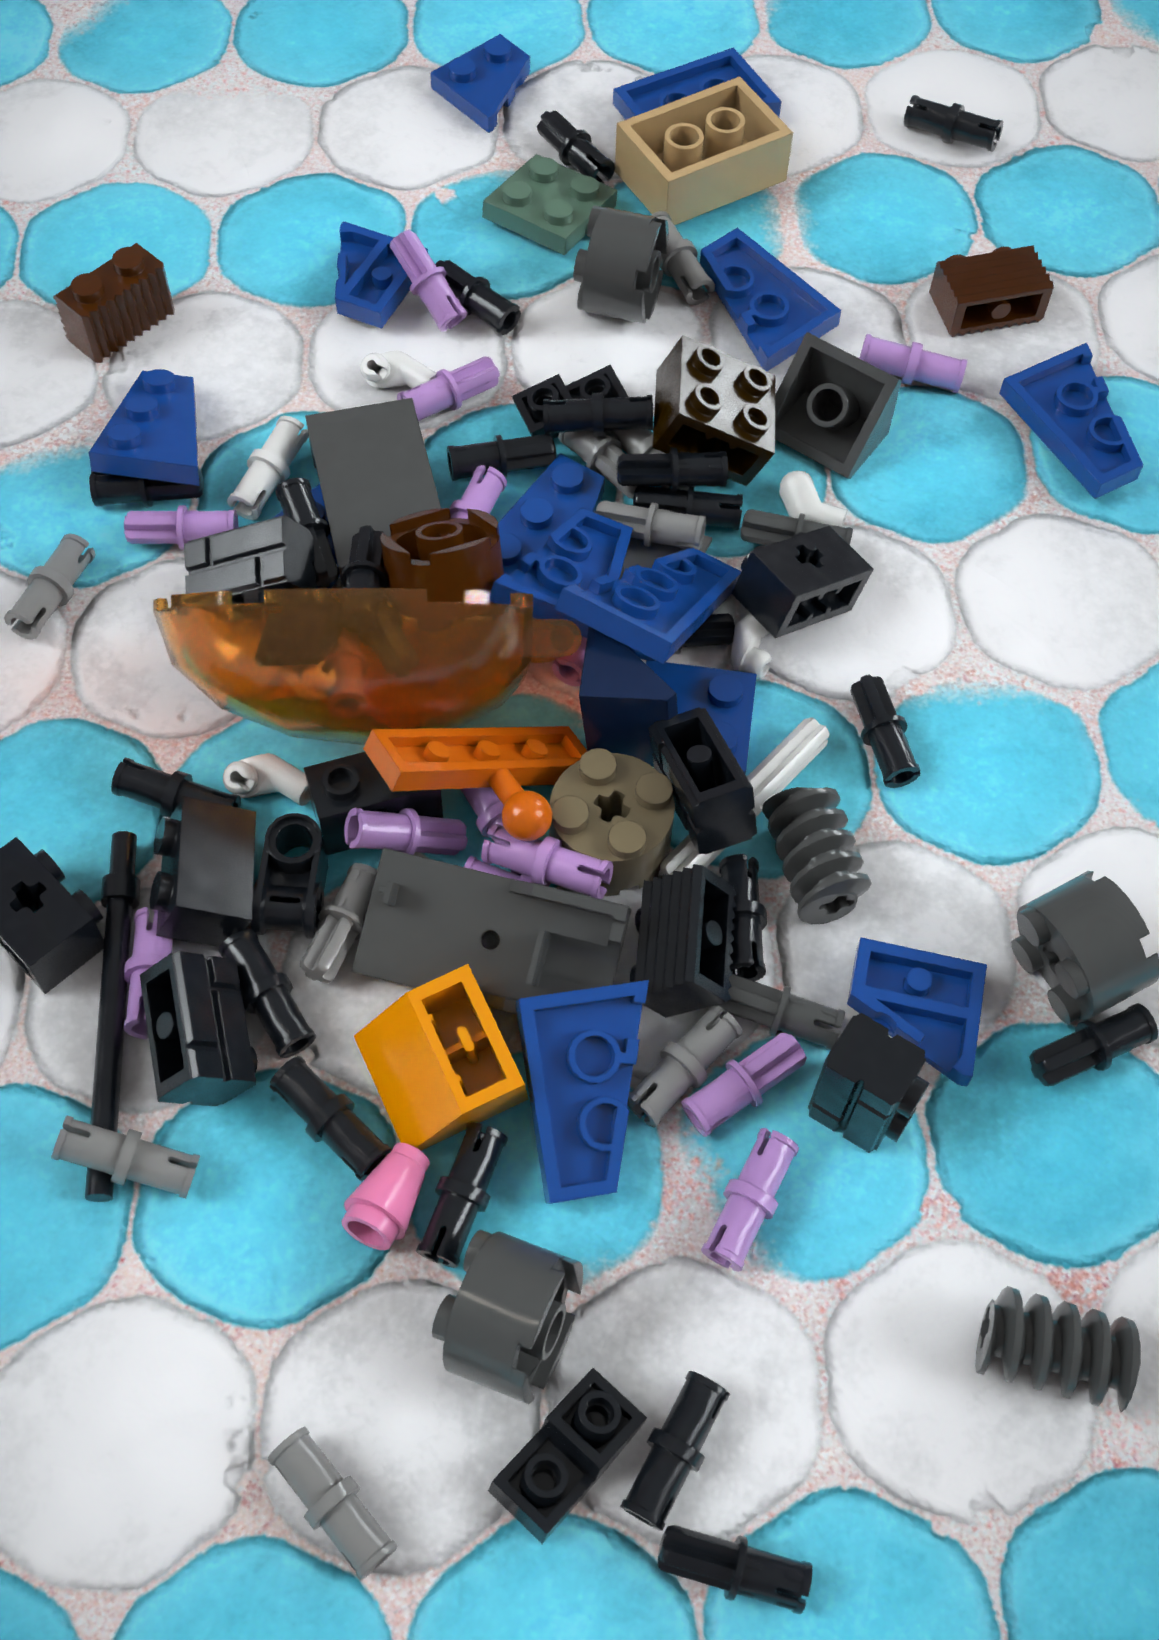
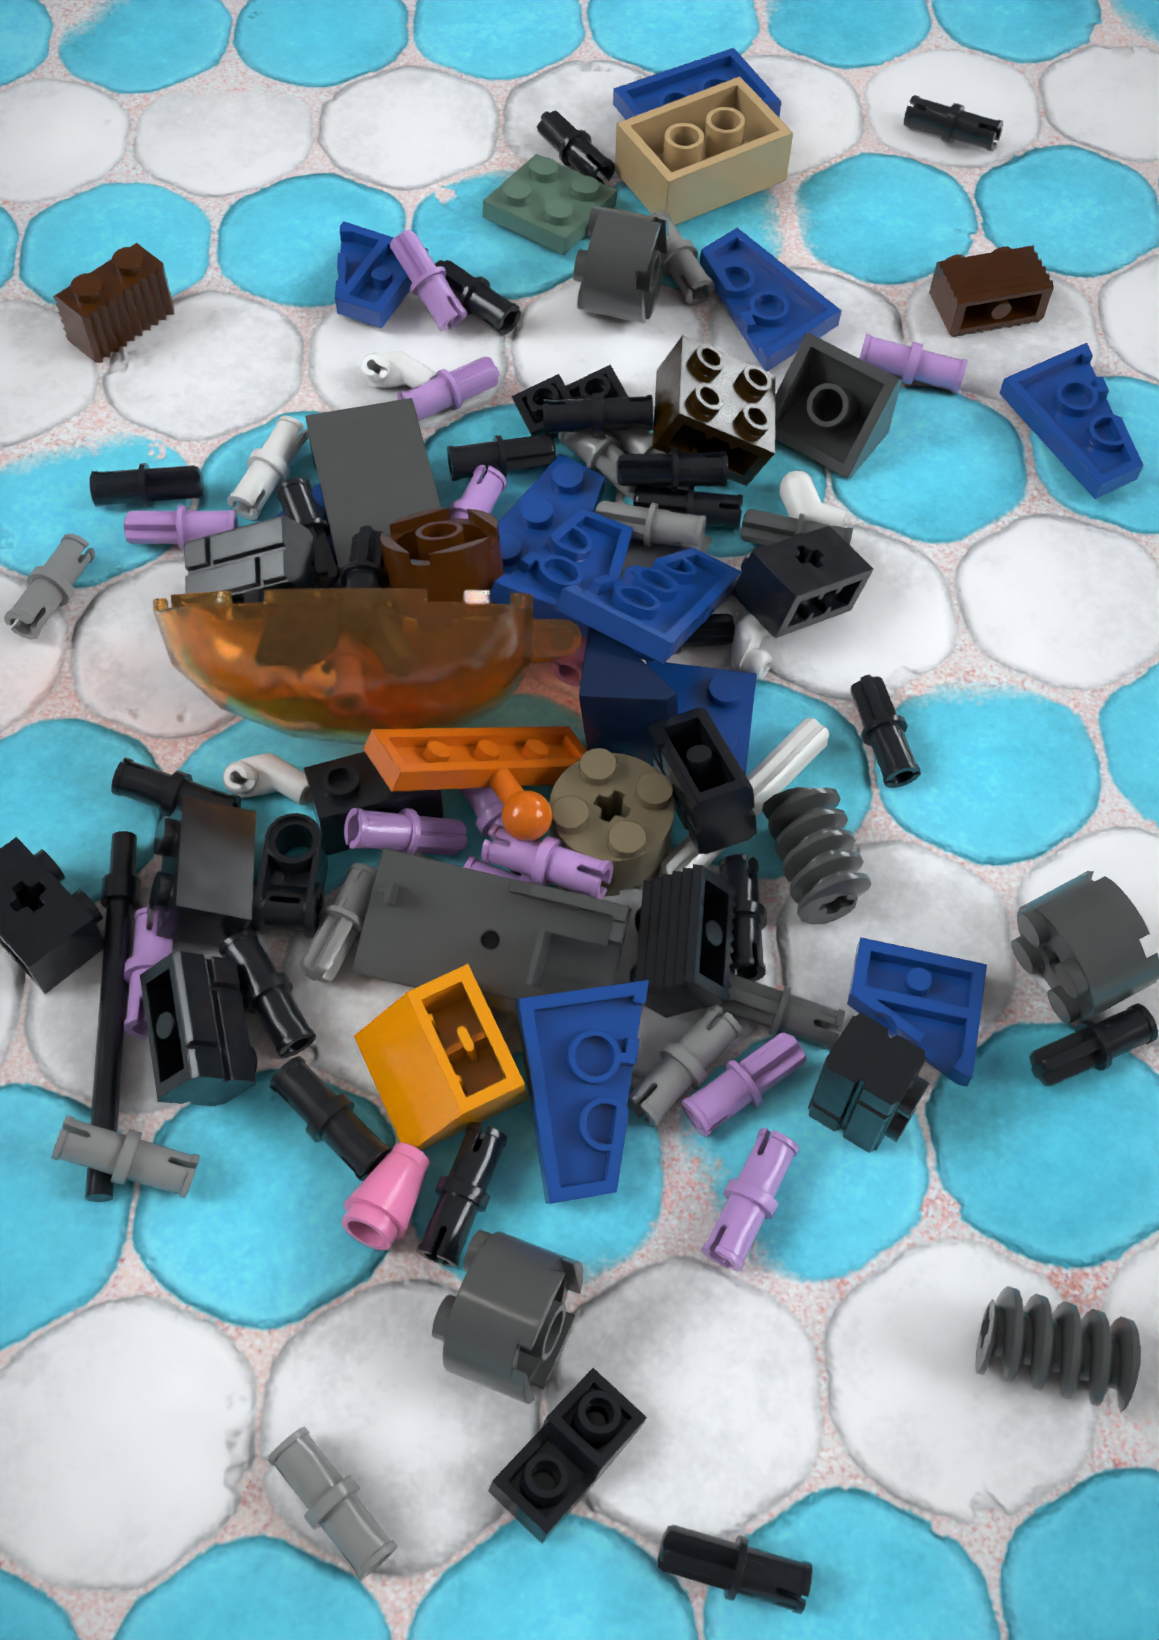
blue wing [89,369,200,486] -> none
blue wing [430,34,530,133] -> none
black pin [620,1371,730,1531] -> none

